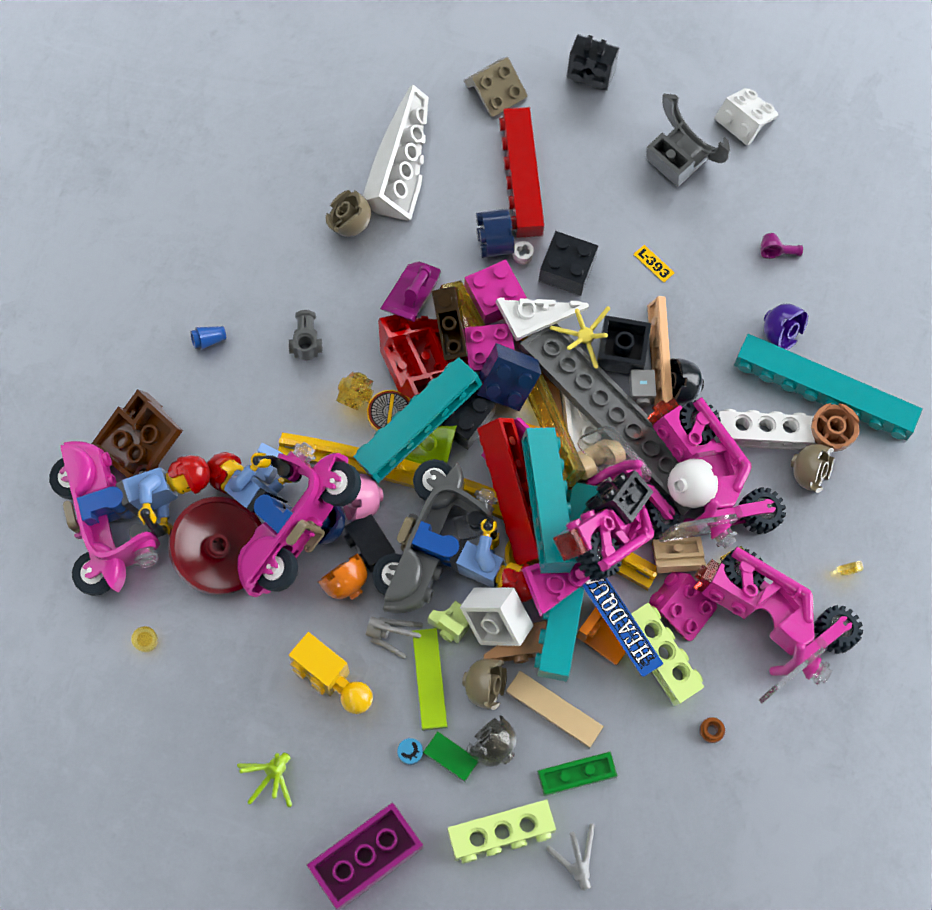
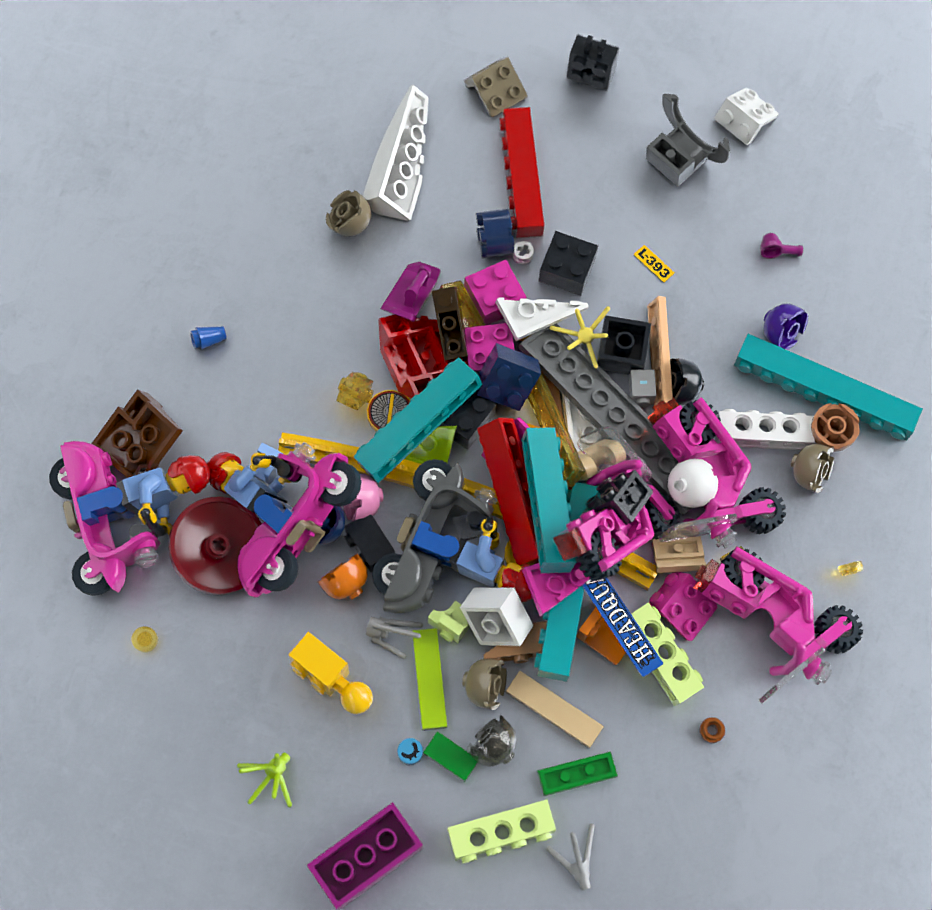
dark grey connector [289,310,322,360] -> none

